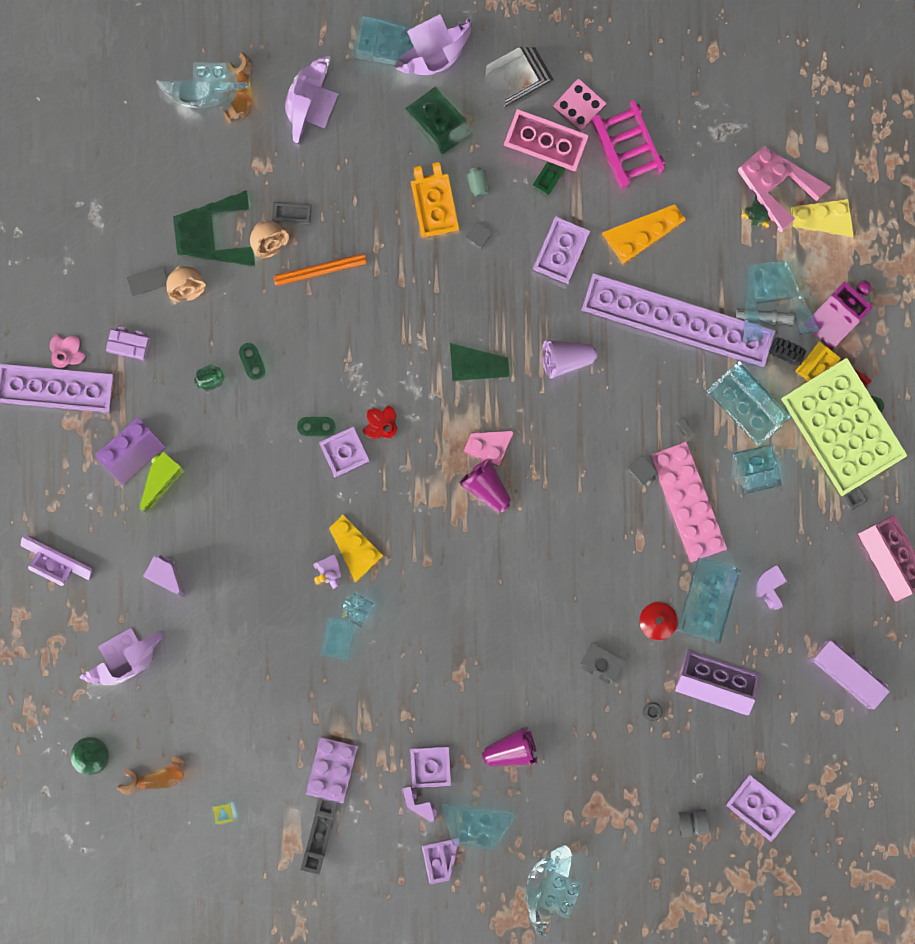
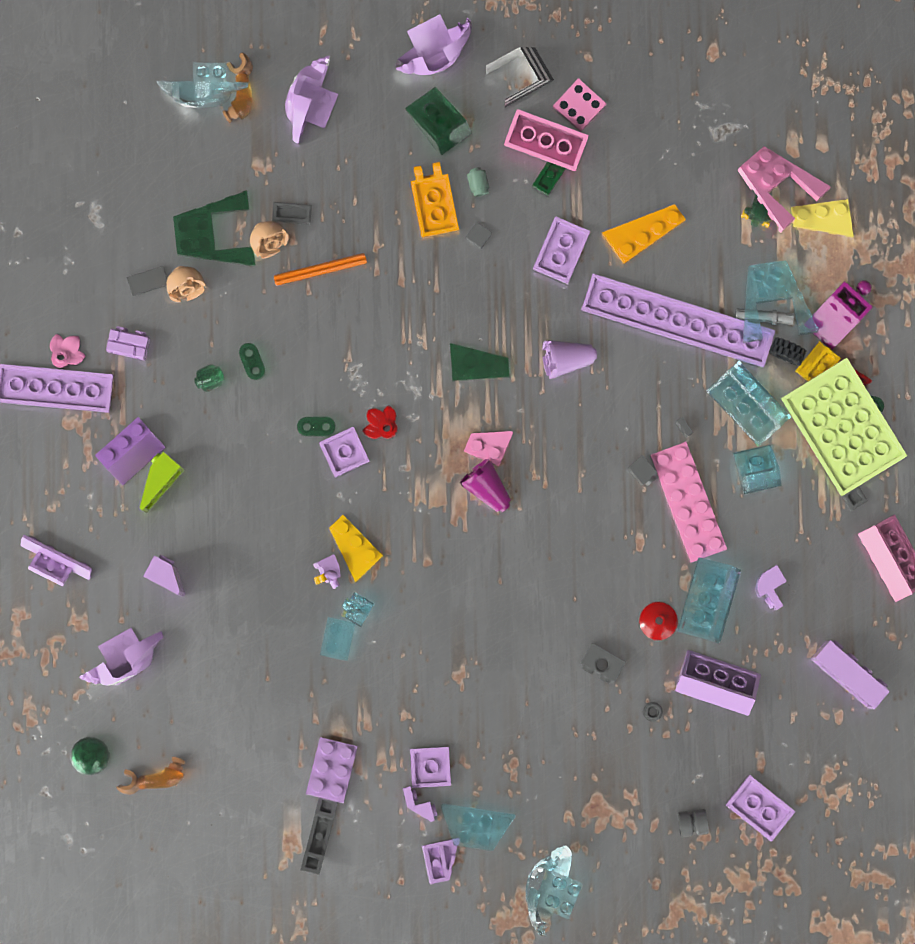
clear light blue tile [211,803,234,826] -> none
clear light blue slope [354,16,414,65] -> none
magenta cone [482,727,538,766] -> none
dark pink fence [591,100,666,190] -> none

